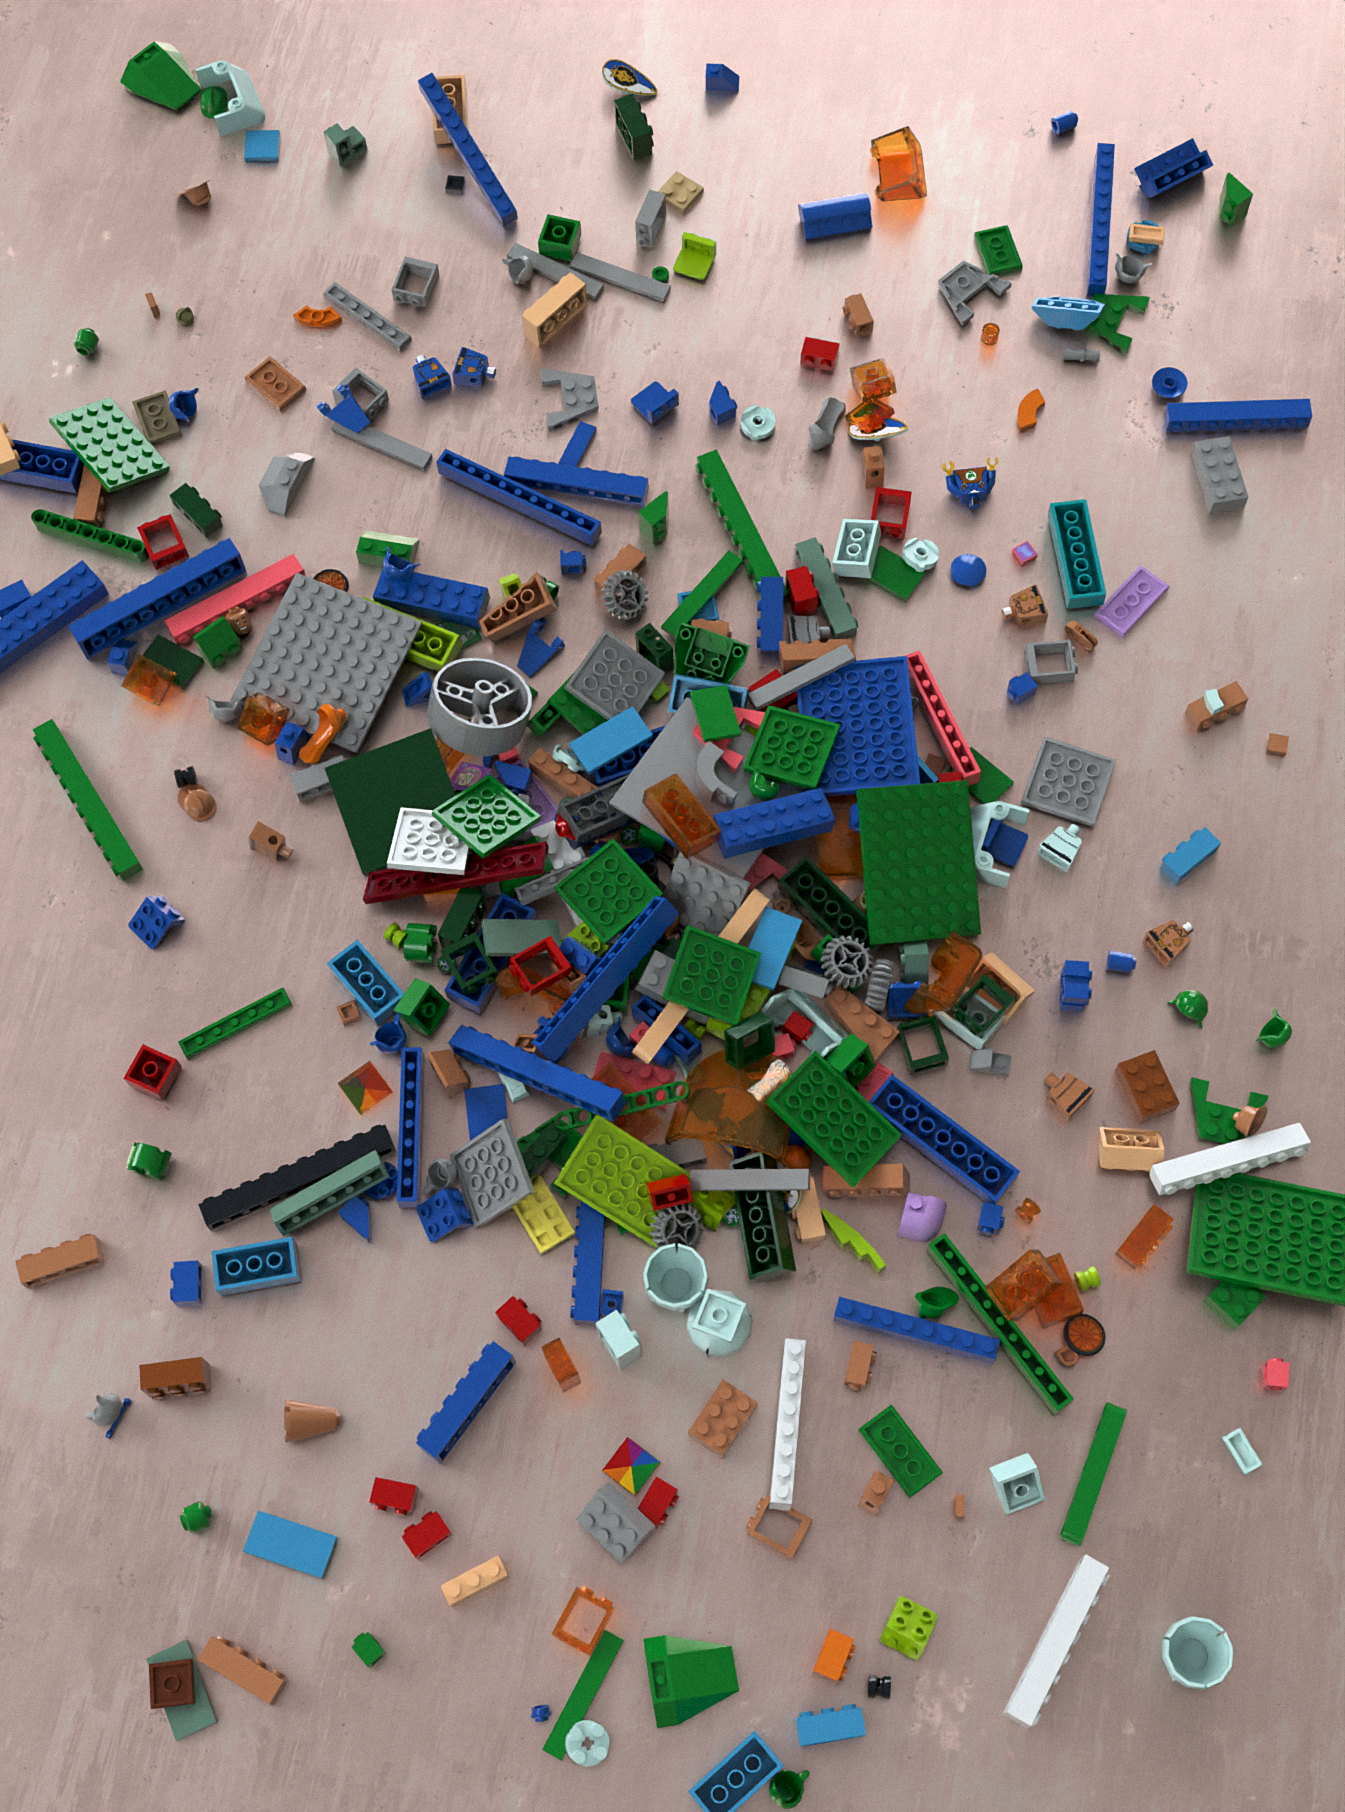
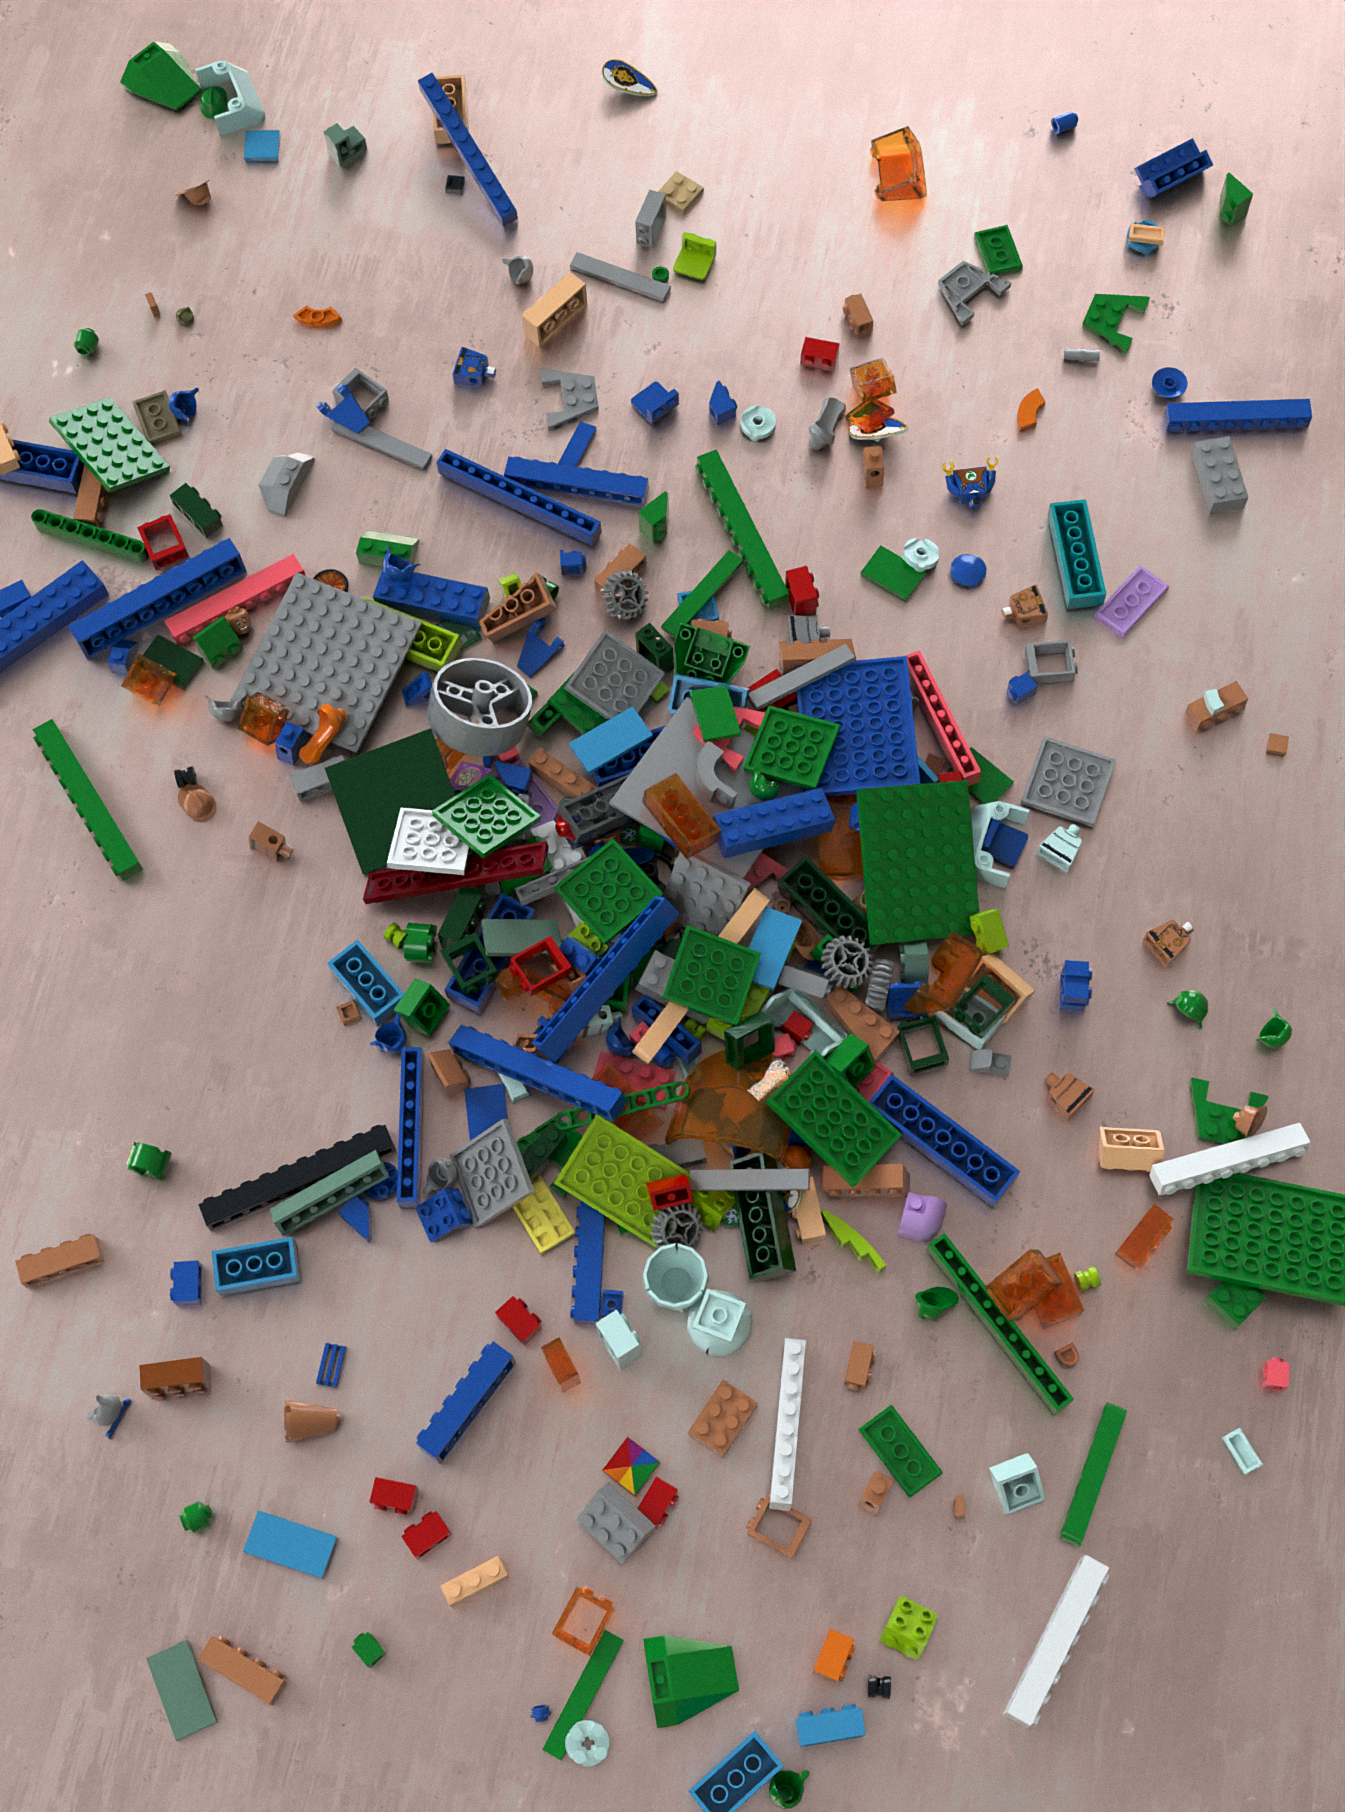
red brick [123,1044,182,1101] -> none
blue bracket [128,895,185,949] -> none
copper tile [149,1658,195,1709] -> none
green tile [178,987,292,1060] -> none
nougat tile [244,356,306,411] -> none
light grey tile [323,282,412,351] -> none
clear orange tile [338,1061,393,1115] -> none
light grey window [391,256,439,308] -> none
blue torso [413,355,452,399] -> none
orange tile [424,888,460,902] -> none
green tile [437,956,457,975] -> none
light grey tile [507,243,604,300] -> none
green brick [538,214,581,261] -> none
light aqua plate [552,744,585,773] -> none
dark green brick [614,94,654,160] -> none
blue slope [705,63,740,92] -> none
blue brick [757,577,783,653] -> none
sand green brick [795,537,859,639] -> none
blue brick [798,192,873,239] -> none
light aqua brick [832,519,881,578] -> none
blue brick [833,1297,1000,1364] -> none
red window [871,487,912,538] -> none
blue brick [977,1202,1005,1236] -> none
clear orange wheel [981,323,1000,346] -> none
tile [1012,541,1038,565] -> none
clear orange wheel [1015,1198,1041,1223] -> none
dark azure wedge [1032,297,1105,330] -> none
clear orange wheel [1063,1314,1106,1356] -> none
nougat piece [1064,620,1098,651] -> none
blue brick [1086,143,1115,297] -> none
blue brick [1106,950,1137,973] -> none
light grey hair [1115,253,1152,283] -> none
dark orange brick [1115,1050,1180,1124] -> none
dark azure brick [1161,827,1221,884] -> none
light aqua plate [1162,1616,1233,1690] -> none
none -> blue tile [316,1343,347,1388]
none -> lime brick [970,909,1009,954]

